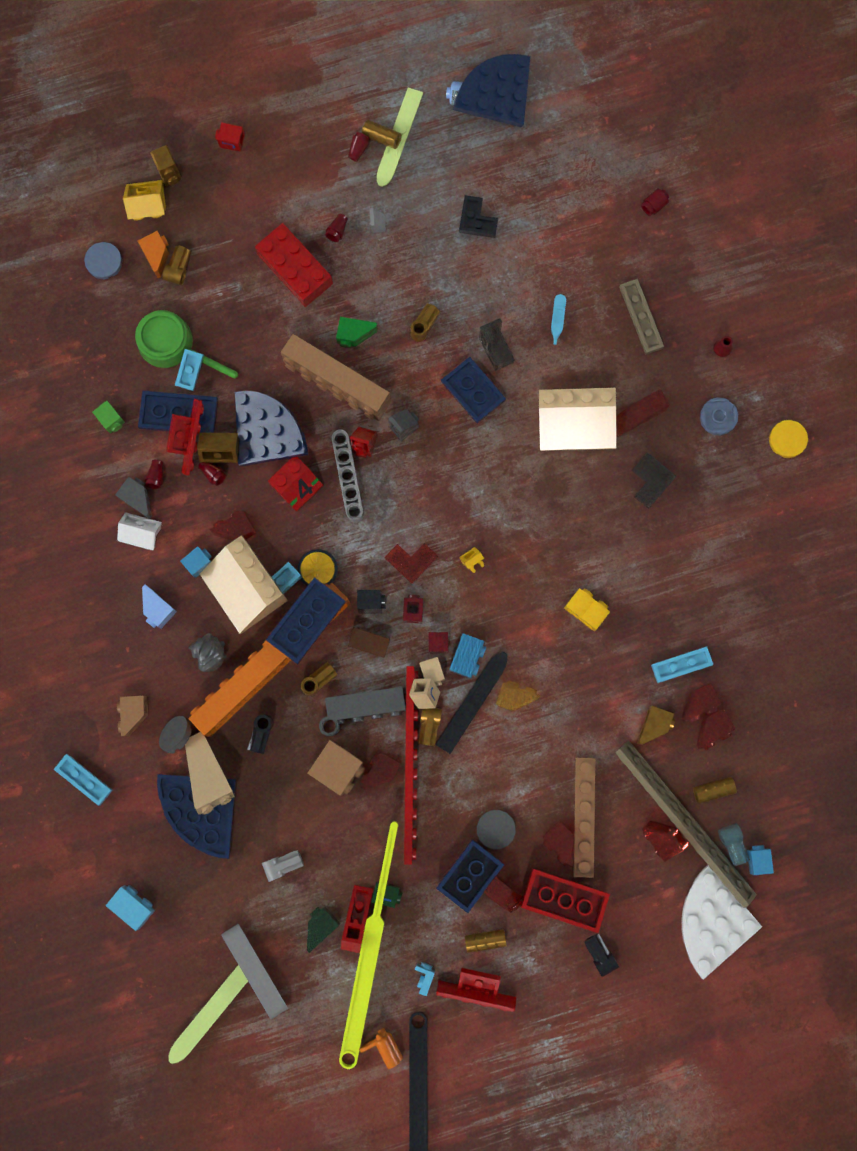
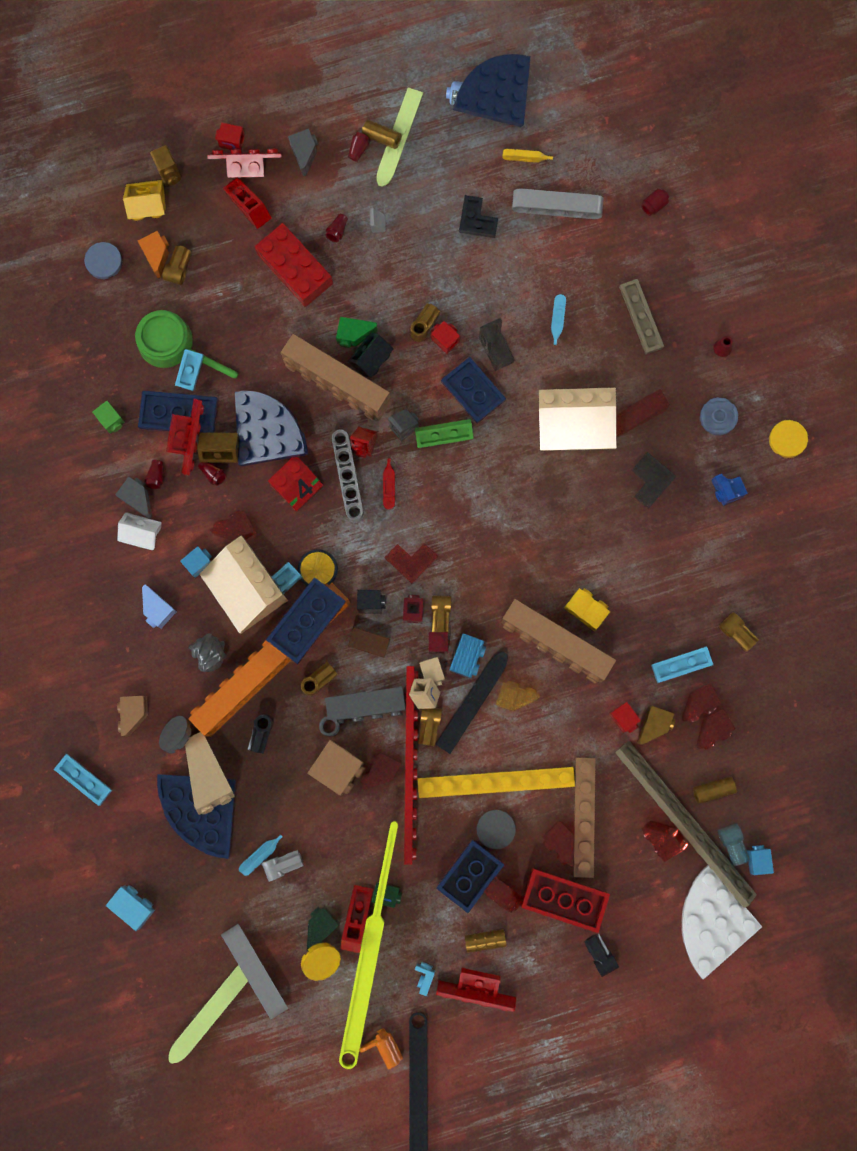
yellow tile [459,547,484,573] -> none
none -> bracket [207,148,283,178]
none -> red slope [223,177,272,229]
none -> medium azure piece [239,835,283,876]
none -> dark grey slope [288,128,318,176]
none -> yellow tile [301,942,341,981]
none -> black brick [348,332,393,378]
none -> red piece [383,458,395,510]
none -> bright green plate [415,419,473,448]
none -> yellow plate [417,767,575,798]
none -> red brick [431,321,460,354]
none -> pearl gold piece [431,595,451,632]
none -> medium nougat brick [501,599,616,684]
none -> yellow piece [502,149,553,162]
none -> light grey beam [512,189,603,219]
none -> red brick [609,702,641,733]
none -> blue brick [711,474,748,506]
none -> pearl gold piece [719,612,759,652]

